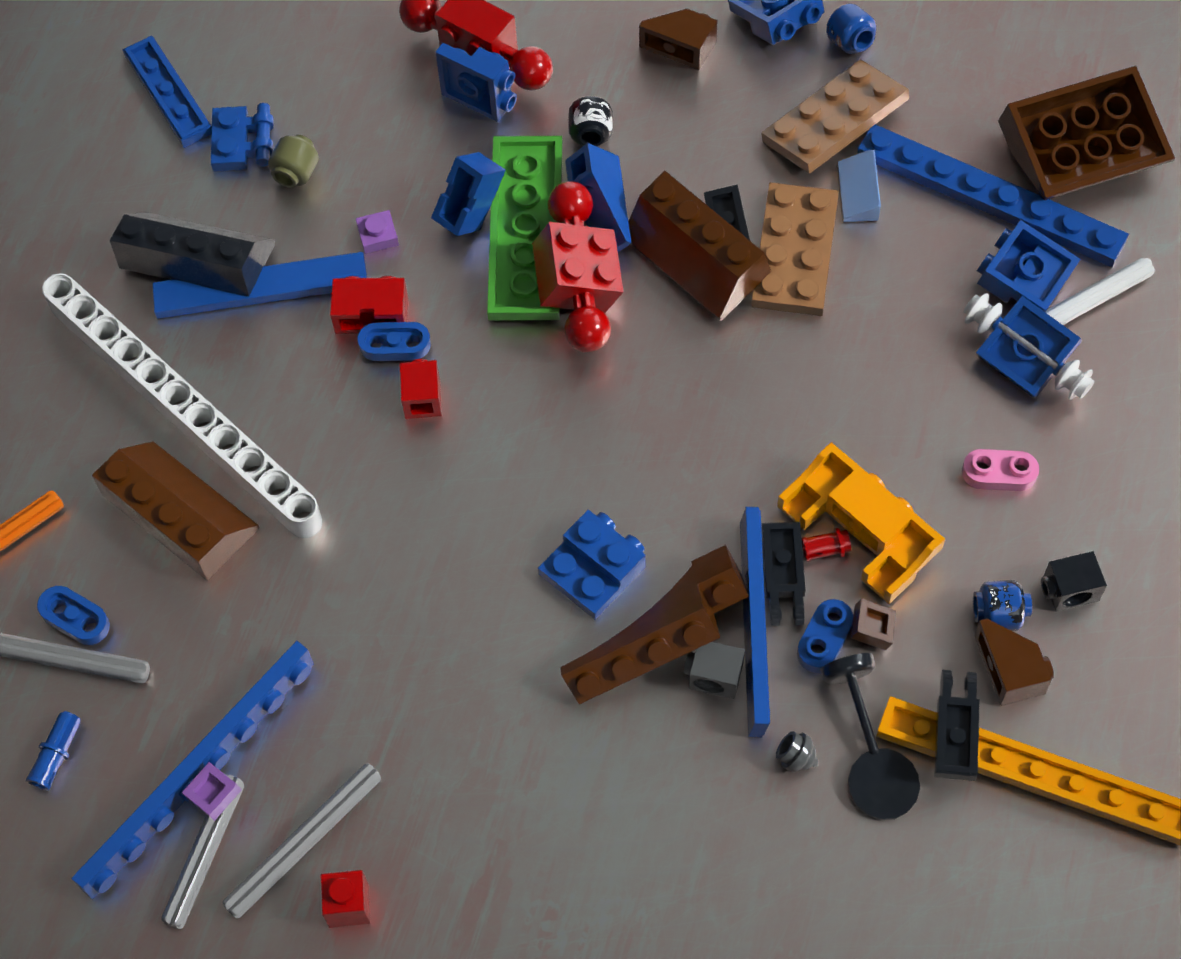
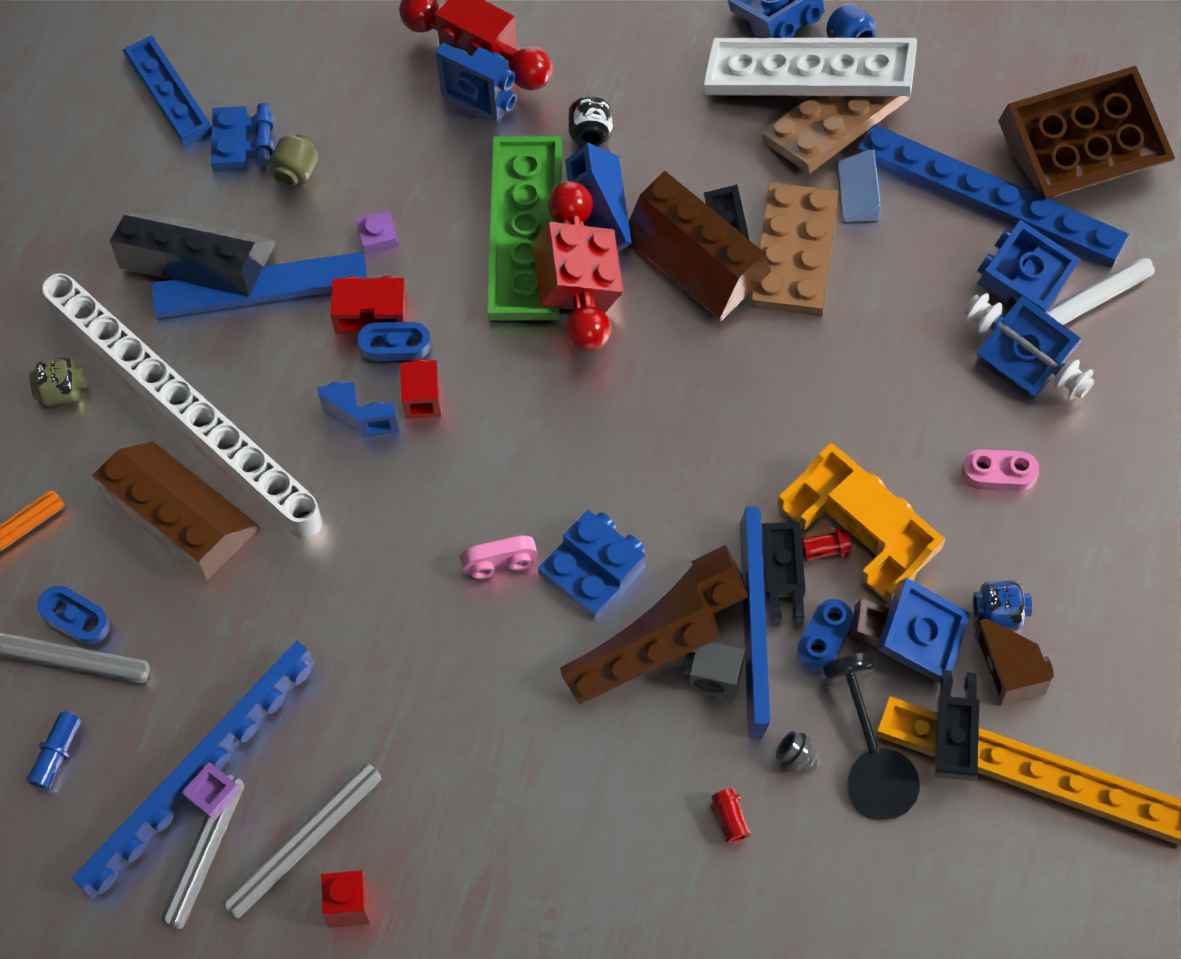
blue brick [431,152,506,236] -> none
reddish brown slope [639,9,717,70] -> none
black brick [1041,551,1107,611] -> none
none -> olive head [29,357,87,407]
none -> blue slope [317,381,399,438]
none -> bright pink plate [460,536,538,579]
none -> white plate [704,38,917,96]
none -> red pin [710,788,751,844]
none -> blue plate [877,578,971,684]

